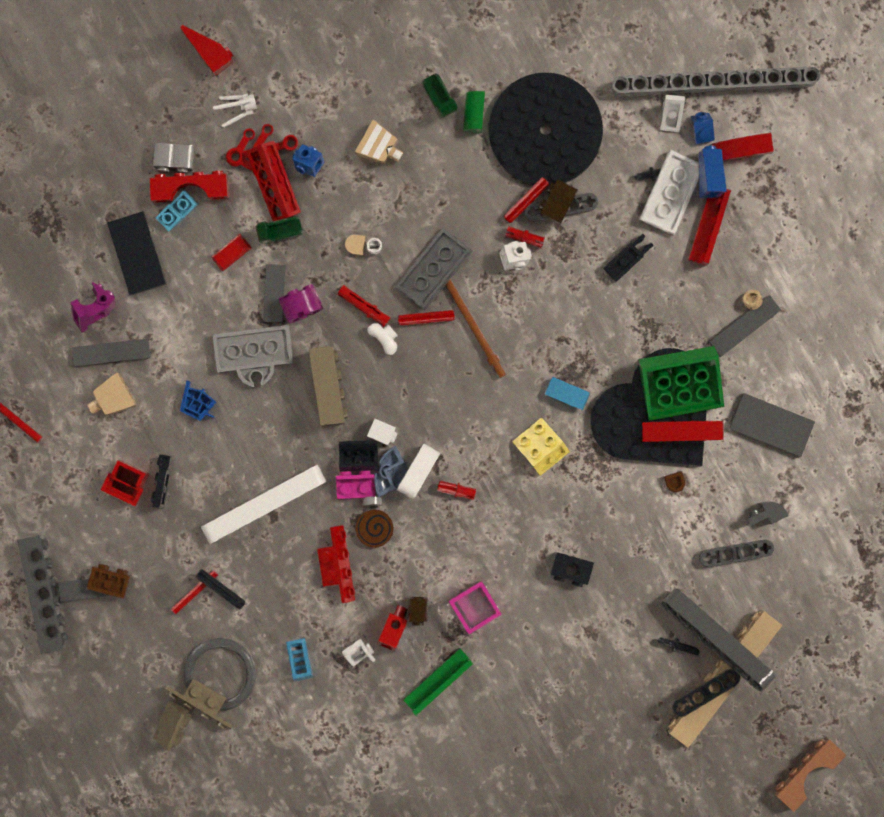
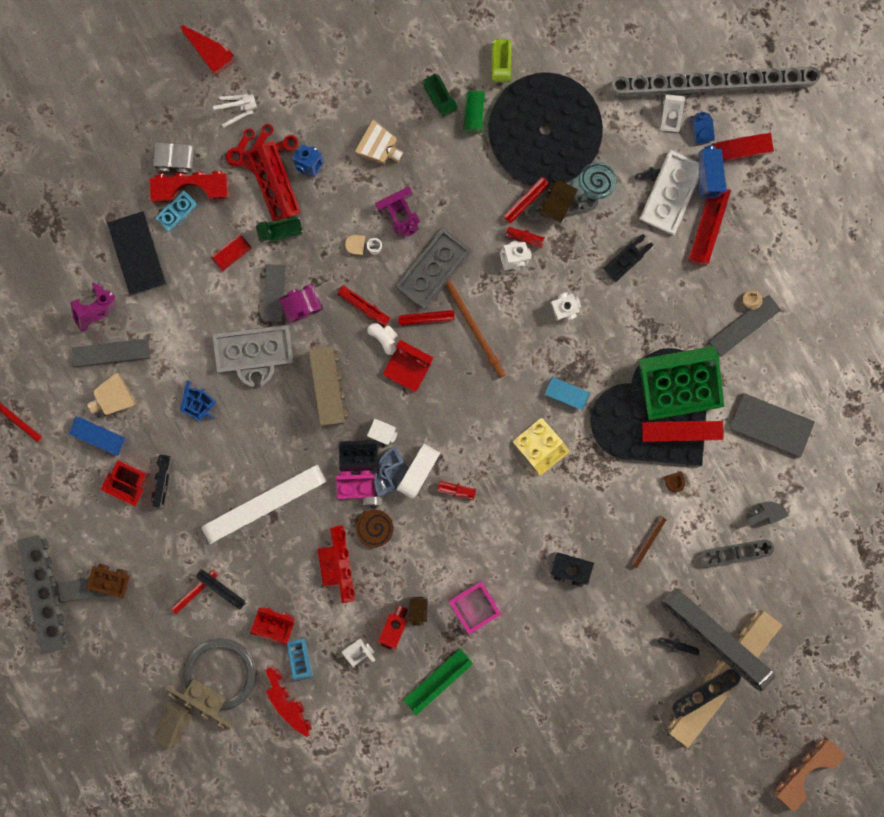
none -> blue beam [68,416,126,456]
none -> red bracket [250,607,295,646]
none -> red slope [265,666,312,737]
none -> magenta tile [375,186,420,238]
none -> red bracket [383,340,434,392]
none -> lime animal [491,39,512,83]
none -> white brick [550,292,581,321]
none -> clear light blue tile [579,162,617,199]
none -> reddish brown bar [630,516,667,568]

